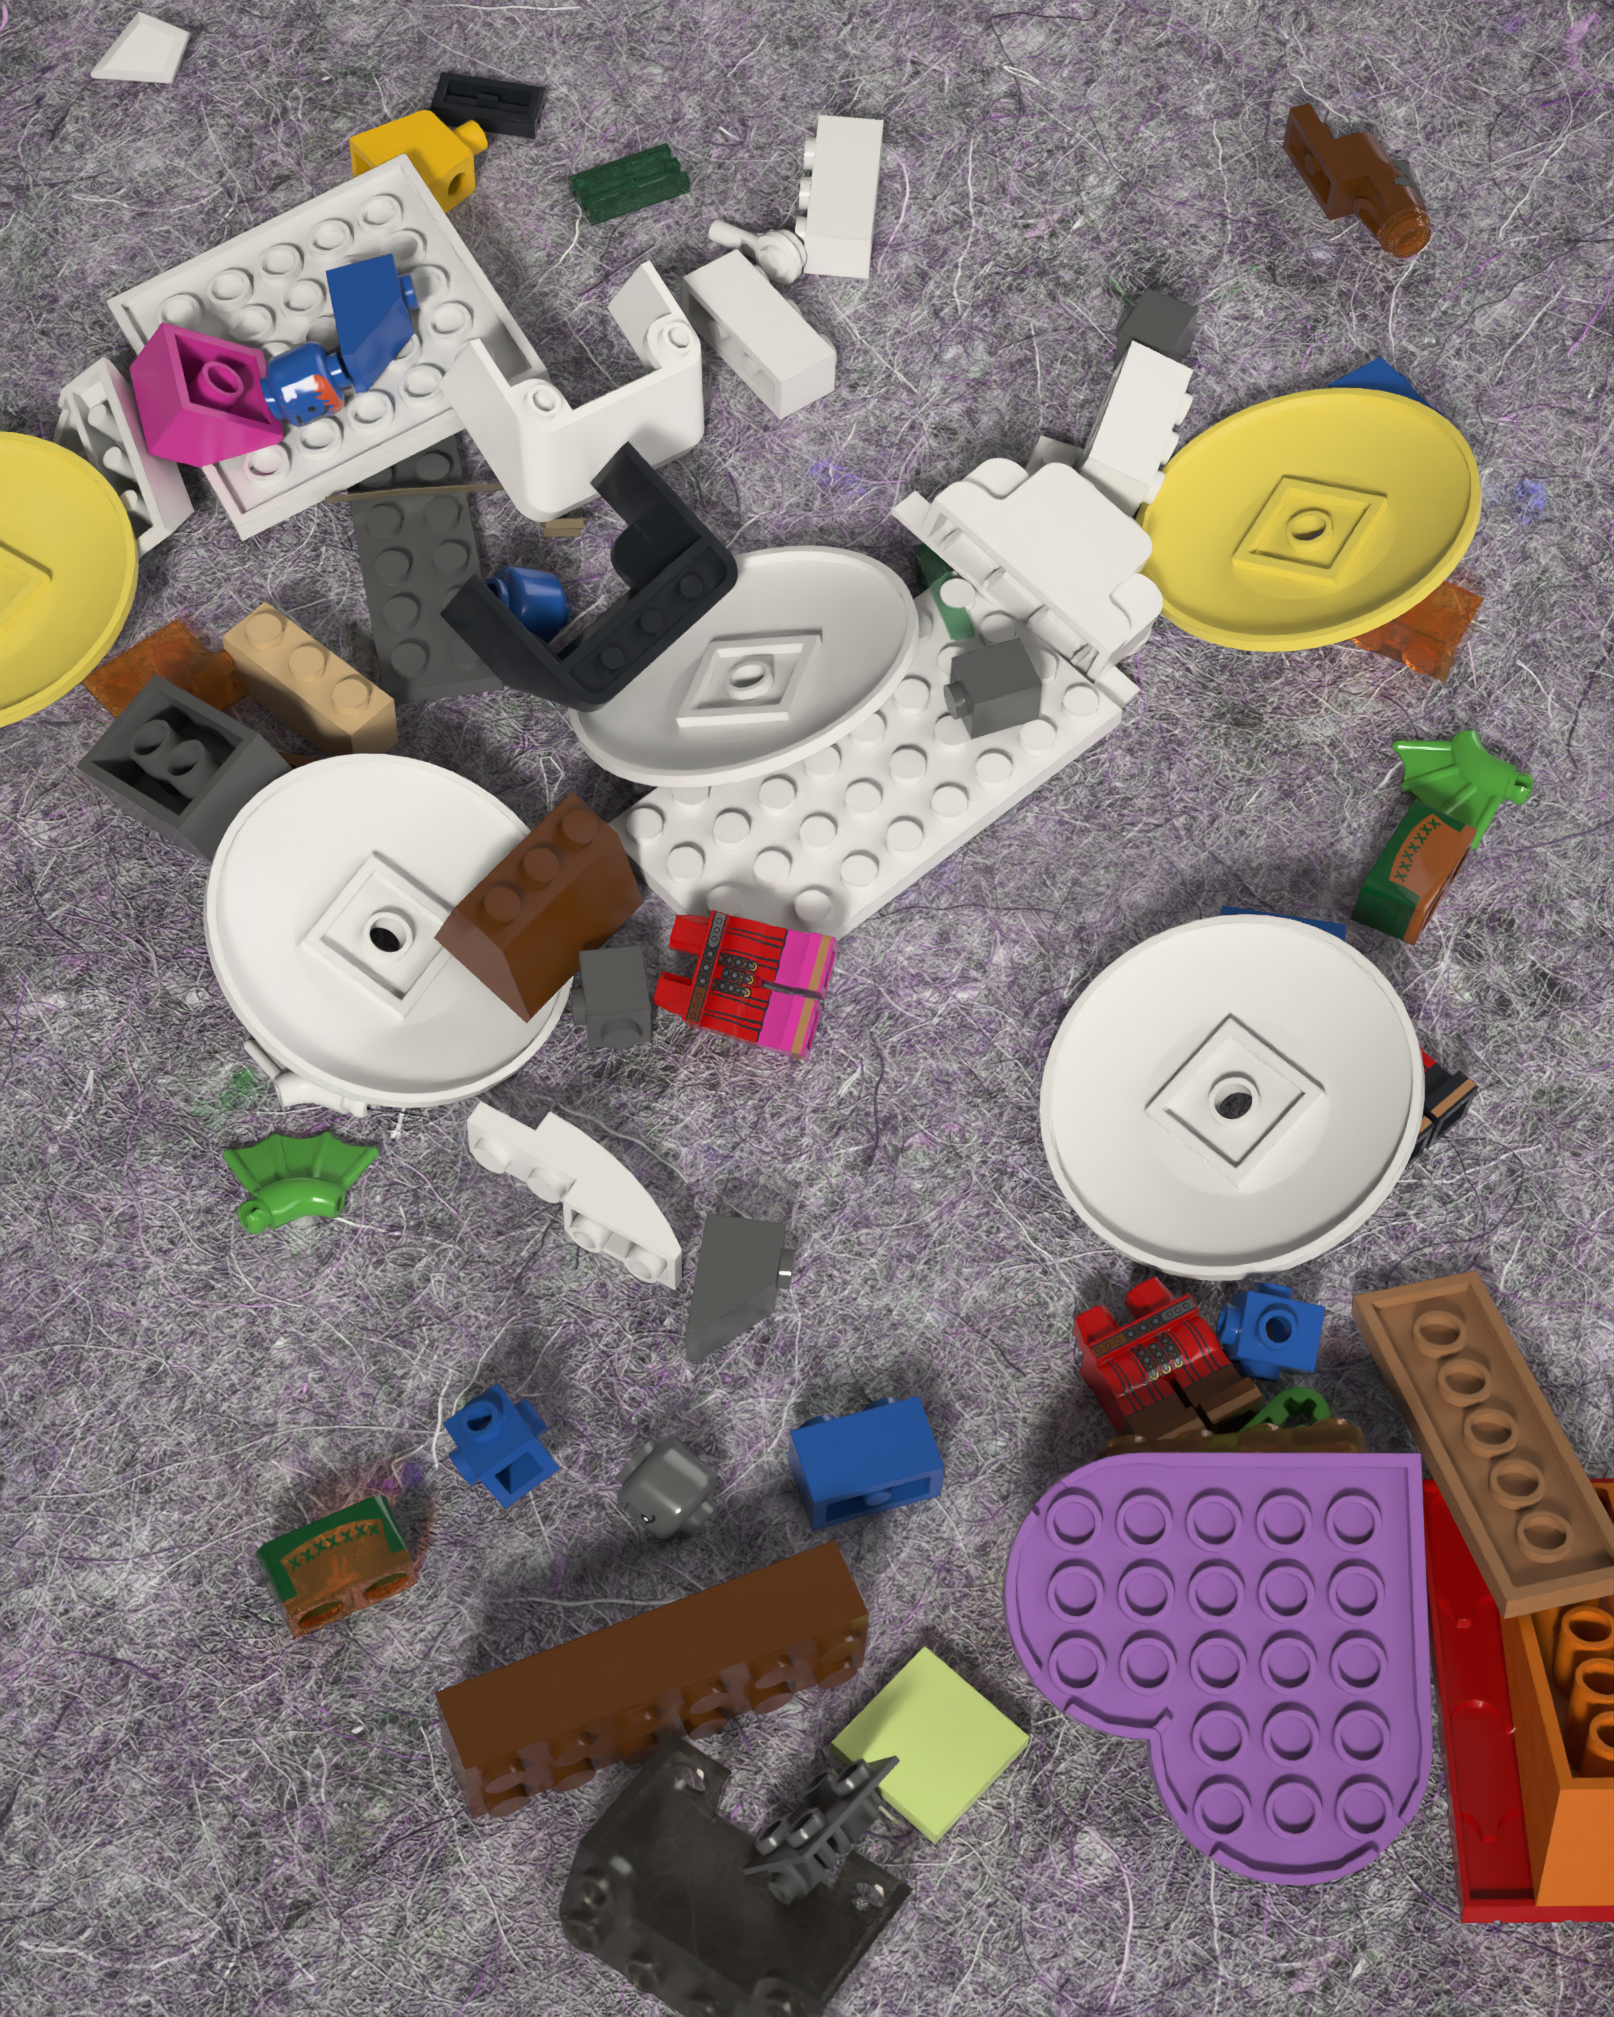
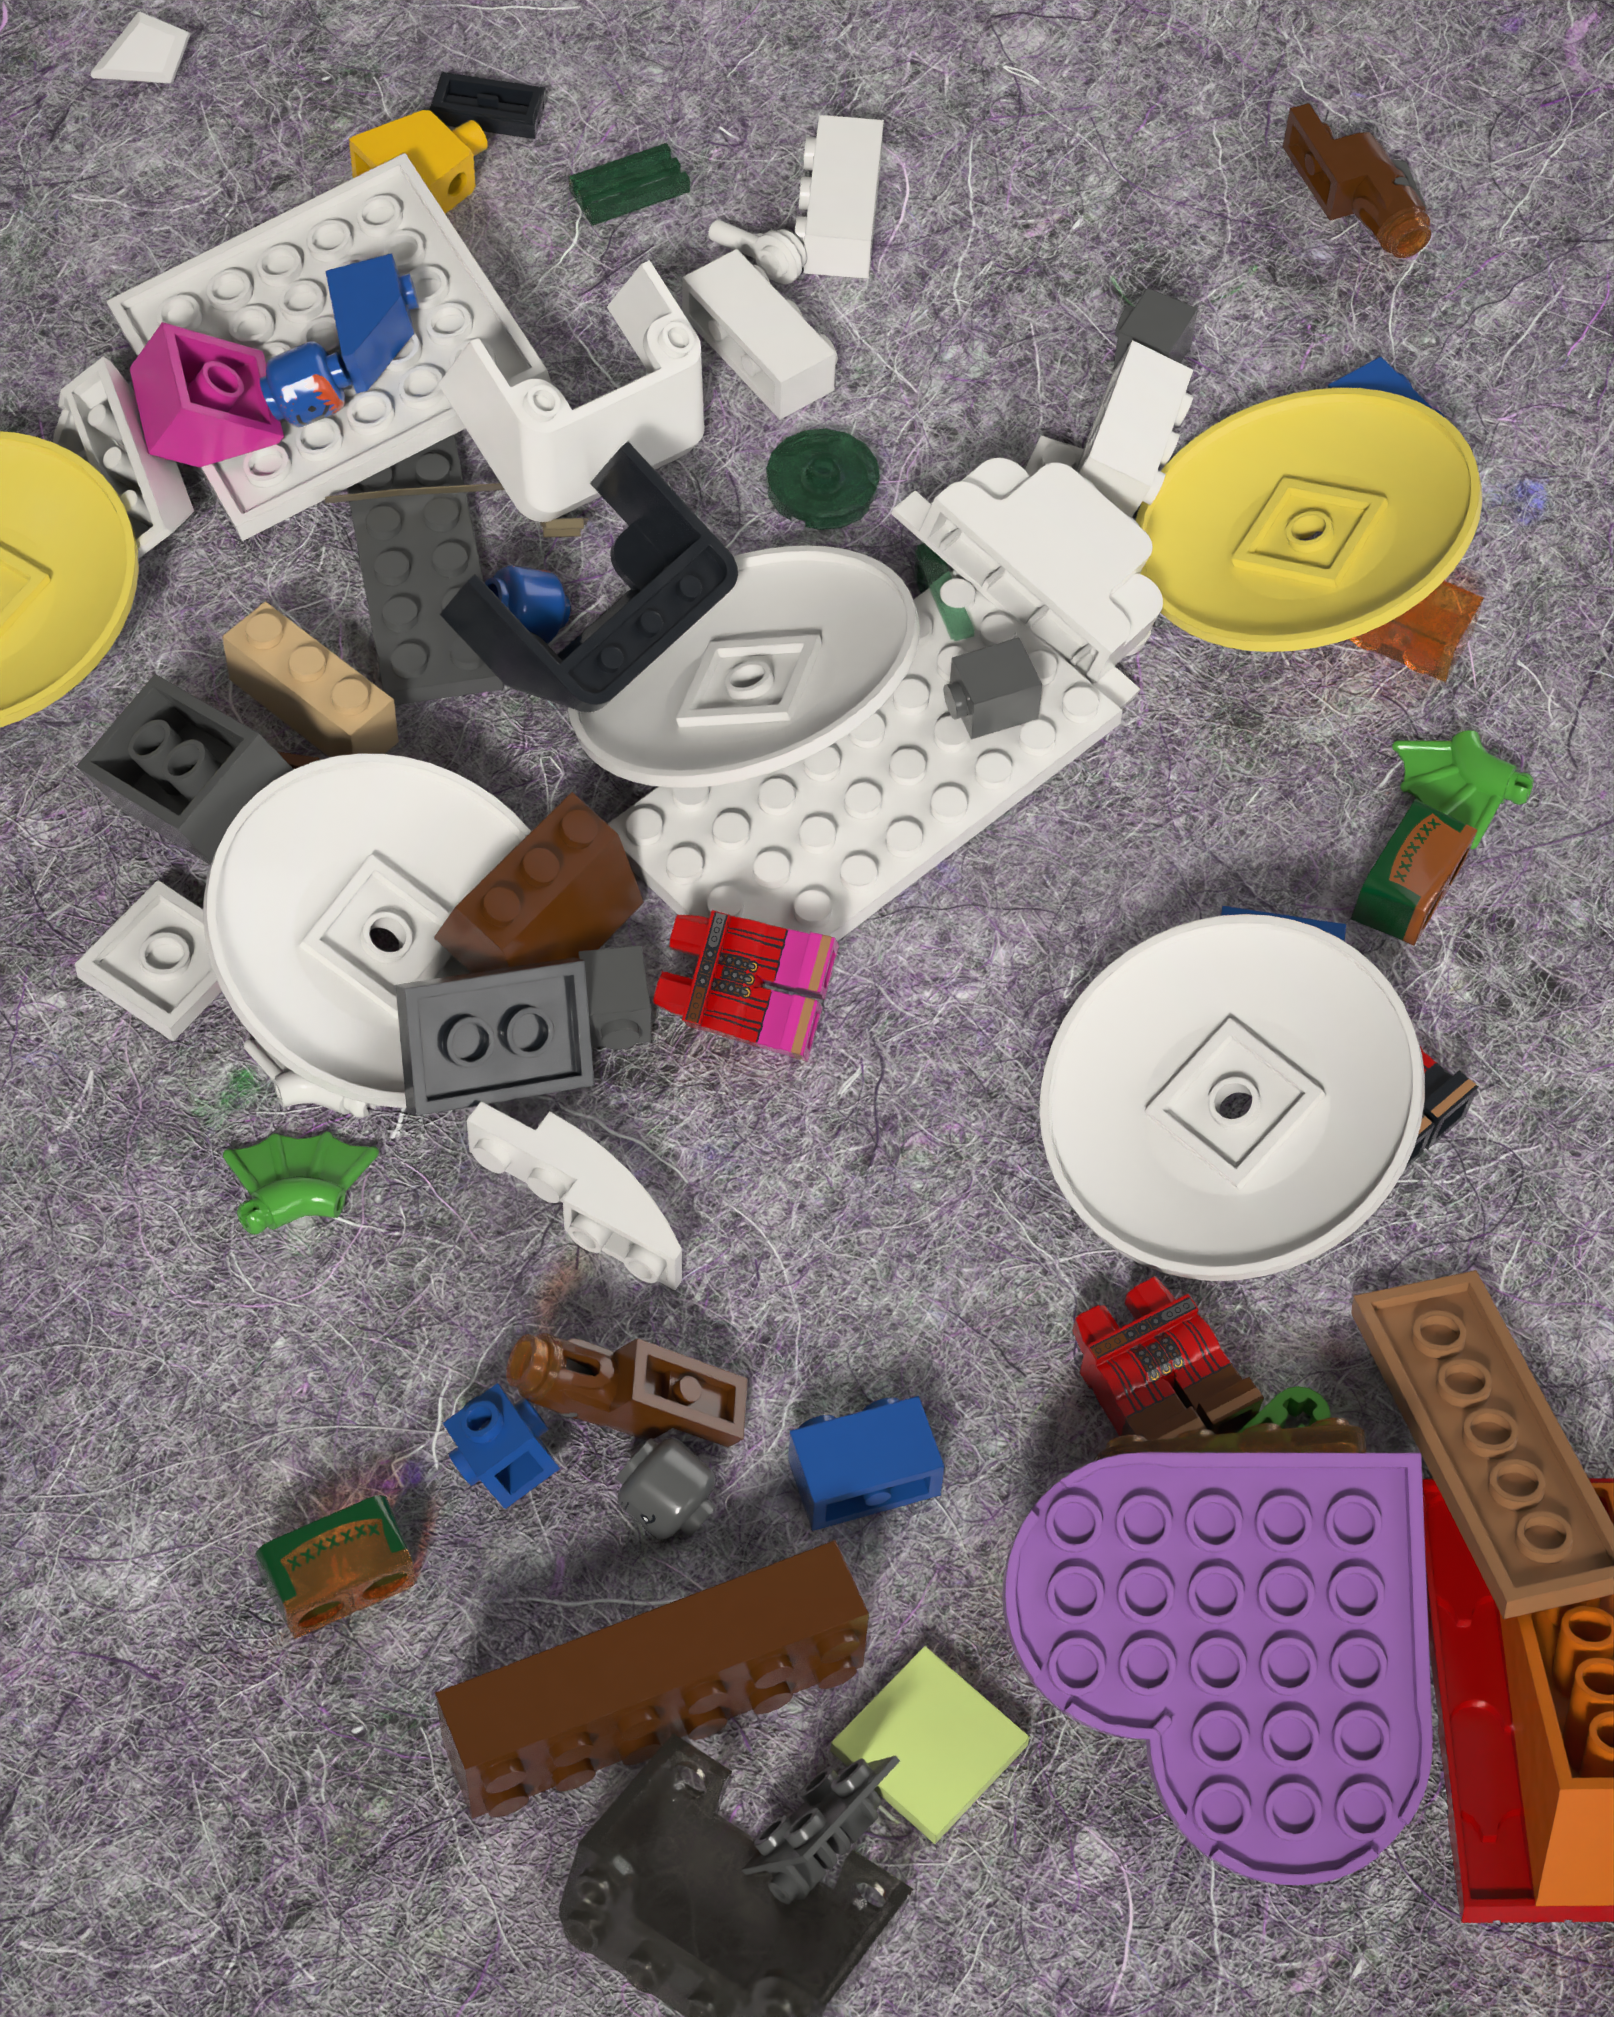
clear orange hinge [81,619,249,720] -> none
dark grey slope [686,1213,795,1361] -> none
blue brick [1216,1282,1325,1382] -> none
none -> white plate [74,880,222,1042]
none -> plate [395,957,594,1116]
none -> reddish brown plate [506,1333,748,1447]
none -> clear green plate [765,428,880,530]

